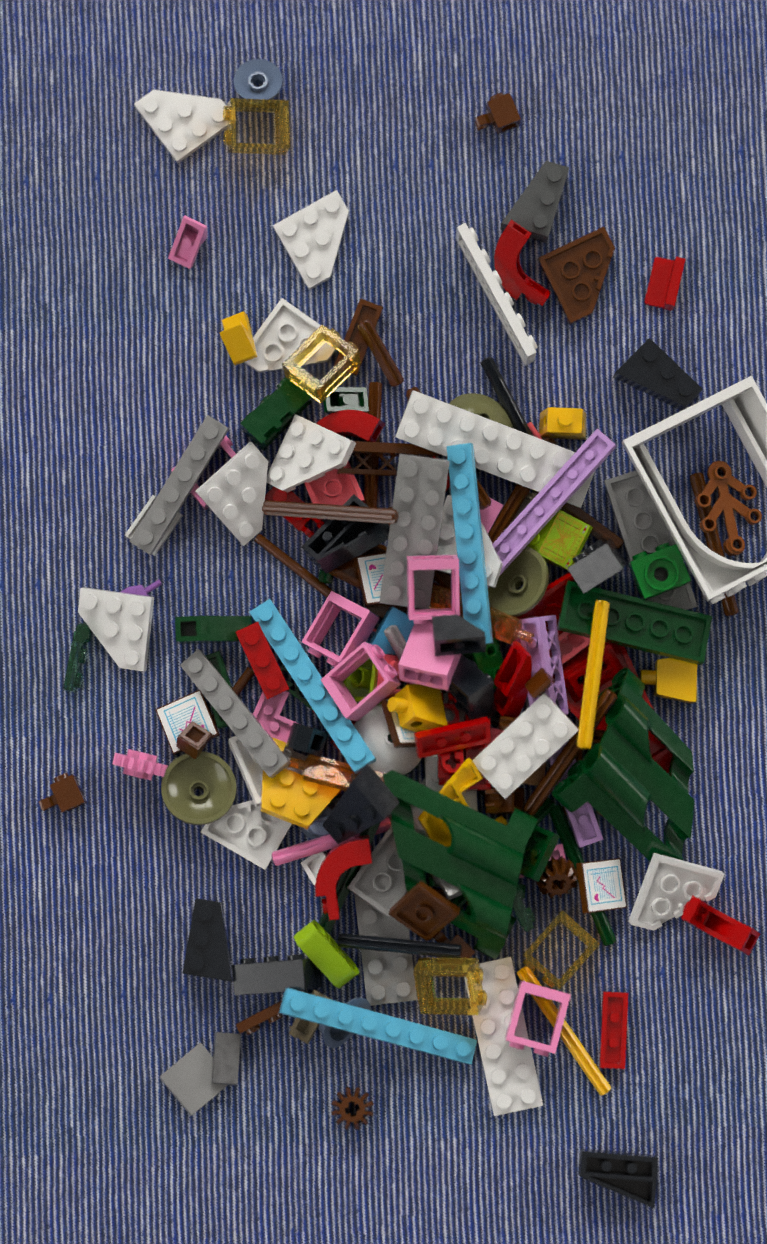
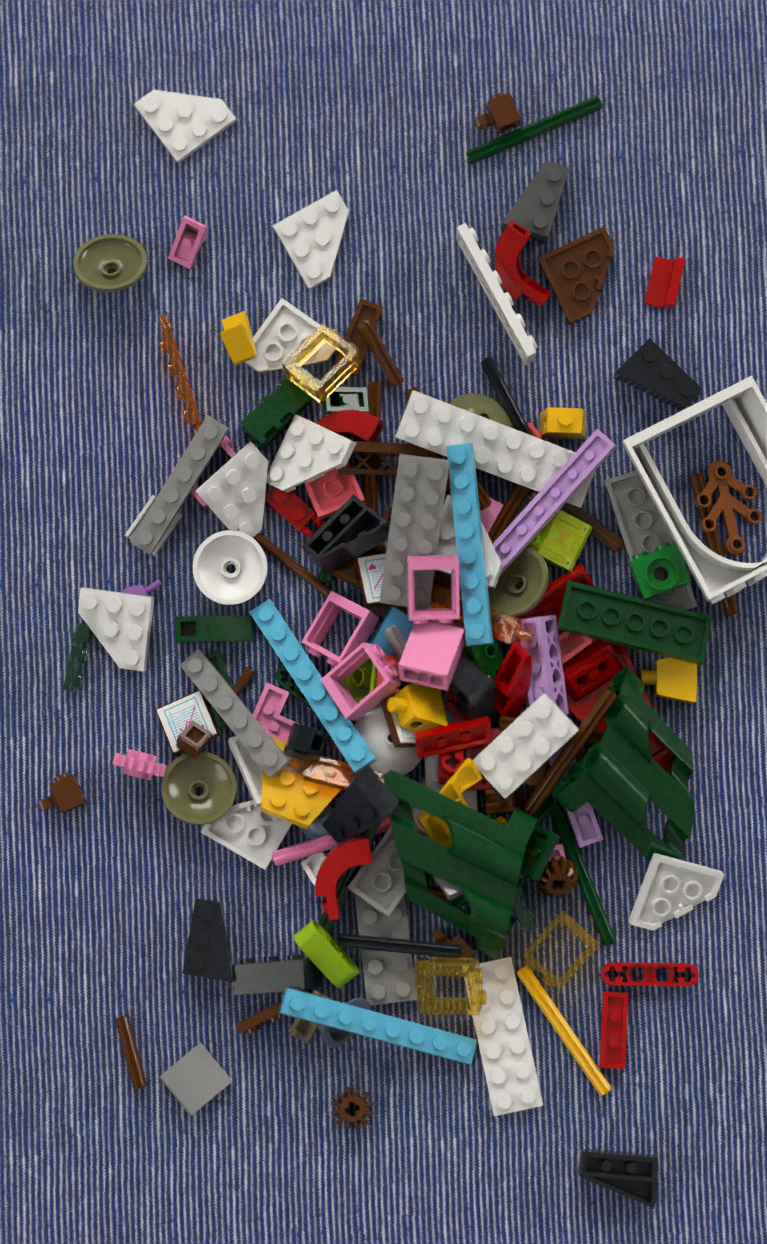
flat silver tile [211,1032,241,1086] -> none
clear yellow window [223,98,290,155] -> none
sand blue dish [234,59,282,103] -> none
red plate [235,622,290,700] -> none
reddish brown axle [262,500,399,524] -> none
reddish brown tile [389,881,460,942] -> none
black slope [432,615,486,656] -> none
bright pink window [505,980,571,1057] -> none
reddish brown slope [525,668,555,699] -> none
wedge [567,538,627,593] -> none
white tile [576,858,627,914] -> none
yellow axle [577,600,610,749] -> none
red arch [681,896,760,956] -> none
none -> olive dish [73,234,147,292]
none -> reddish brown axle [115,1015,146,1090]
none -> clear orange plate [158,314,202,432]
none -> white dish [193,530,268,605]
none -> dark green axle [466,96,602,164]
none -> red beam [600,962,699,986]

